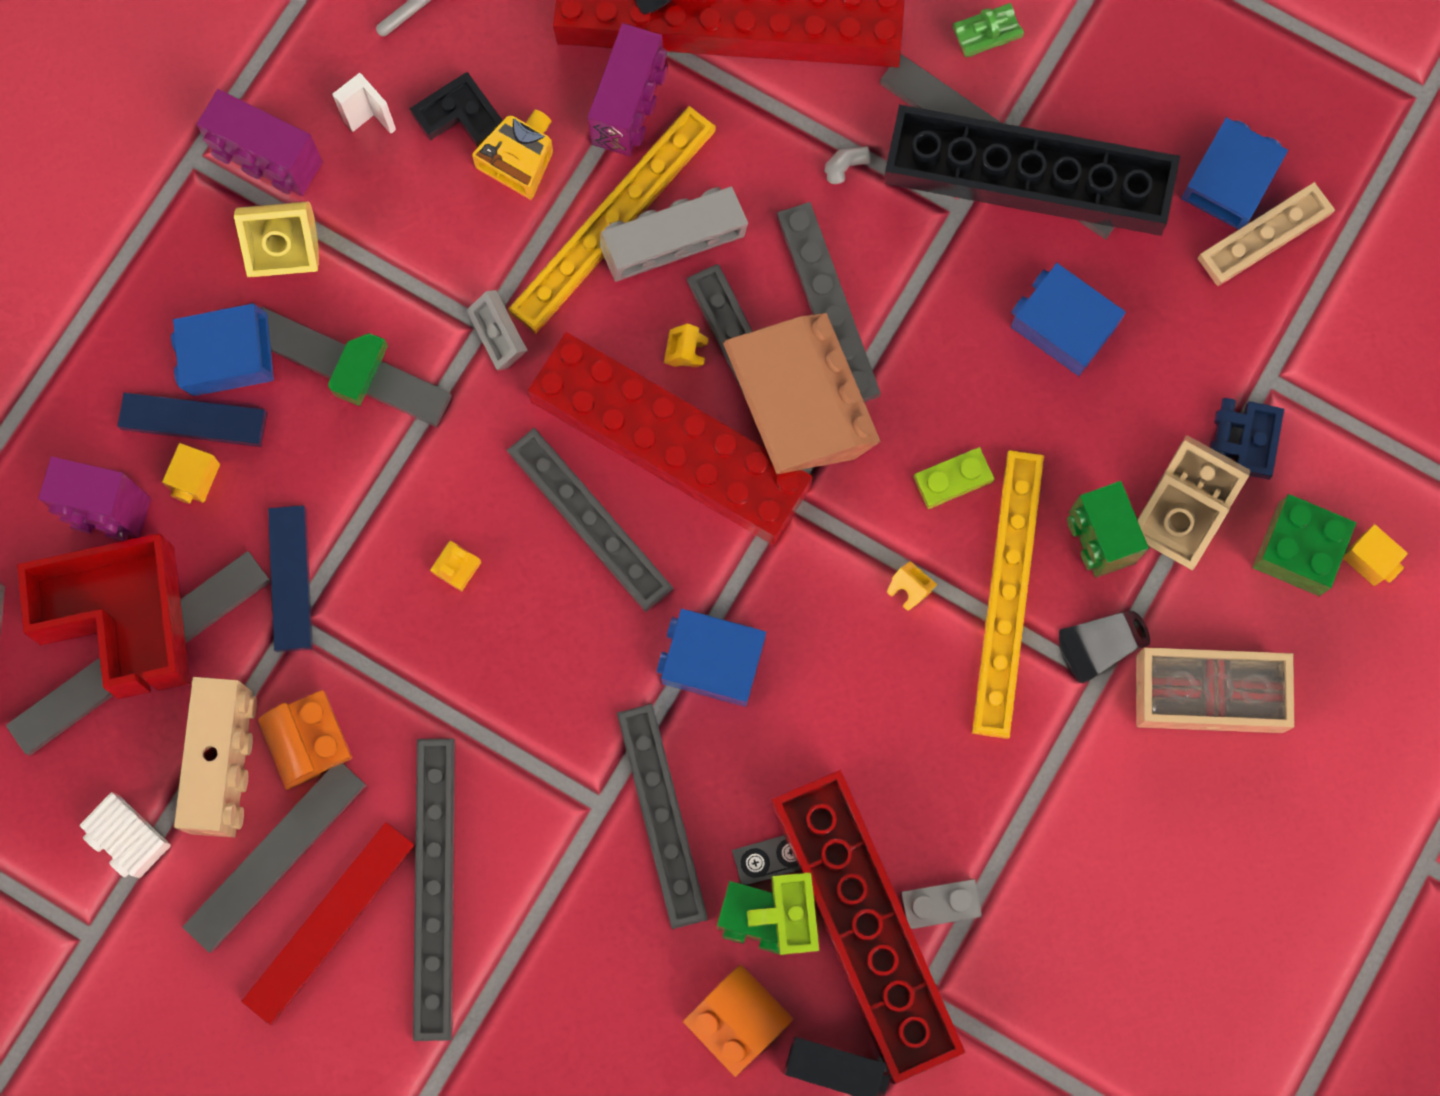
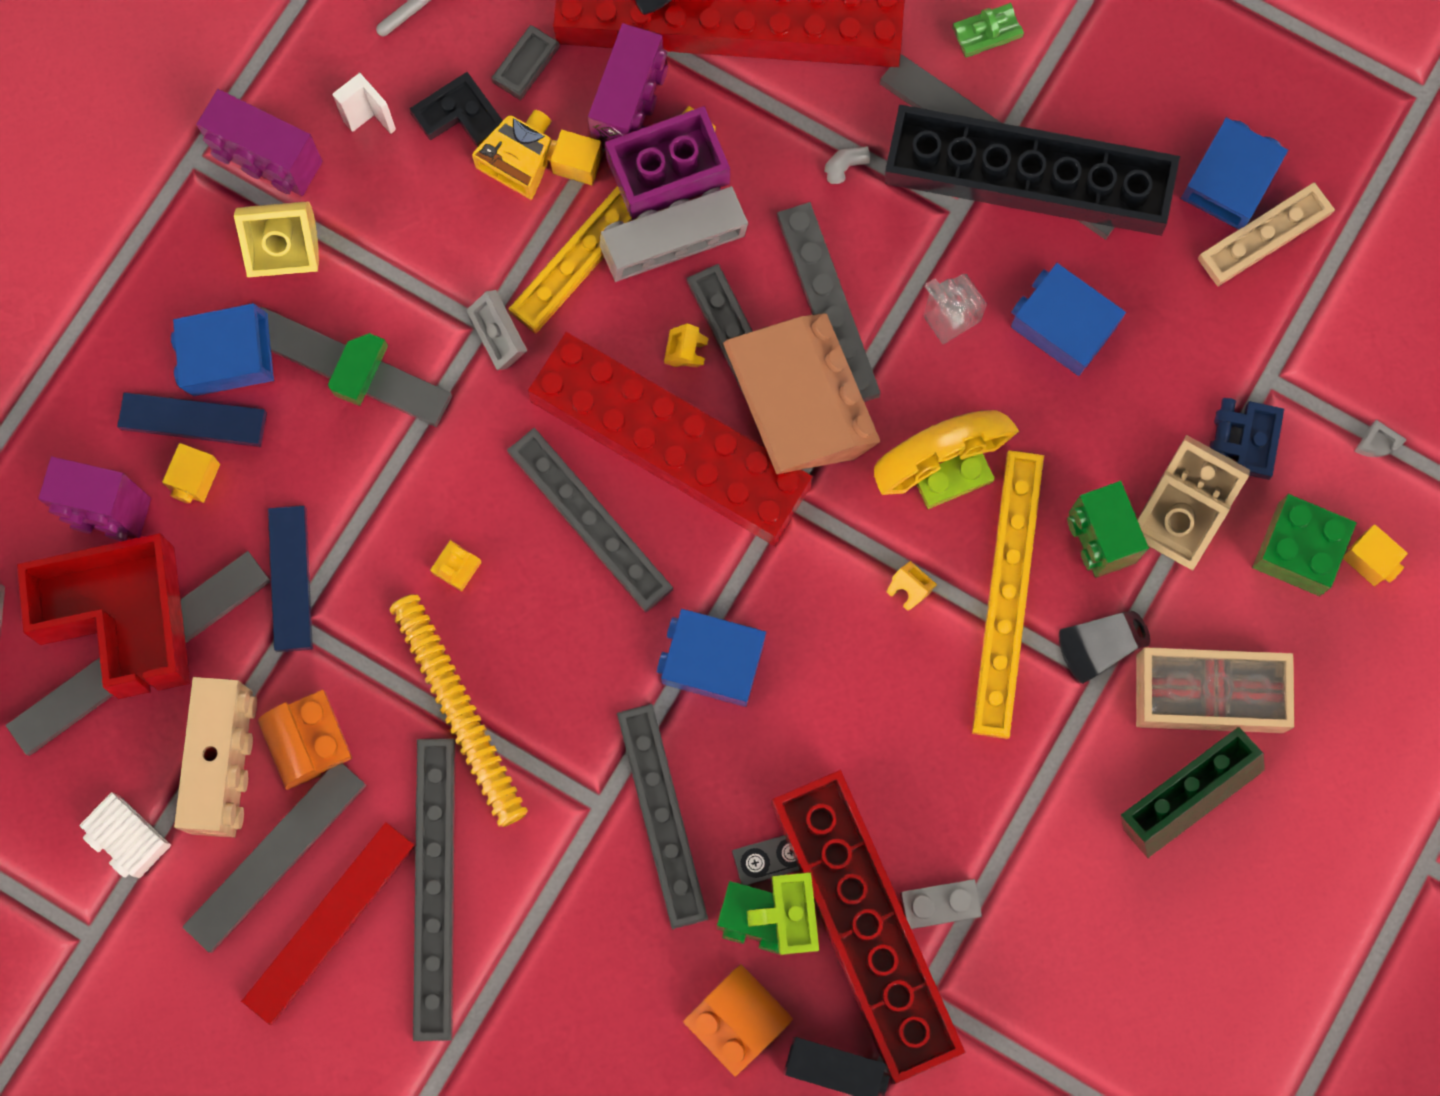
none -> yellow piece [389,594,528,827]
none -> dark grey tile [492,25,560,101]
none -> yellow brick [547,129,603,186]
none -> magenta brick [605,106,730,220]
none -> yellow brick [874,410,1019,495]
none -> clear piece [923,274,987,344]
none -> dark green brick [1121,727,1265,858]
none -> light grey tile [1354,420,1407,457]

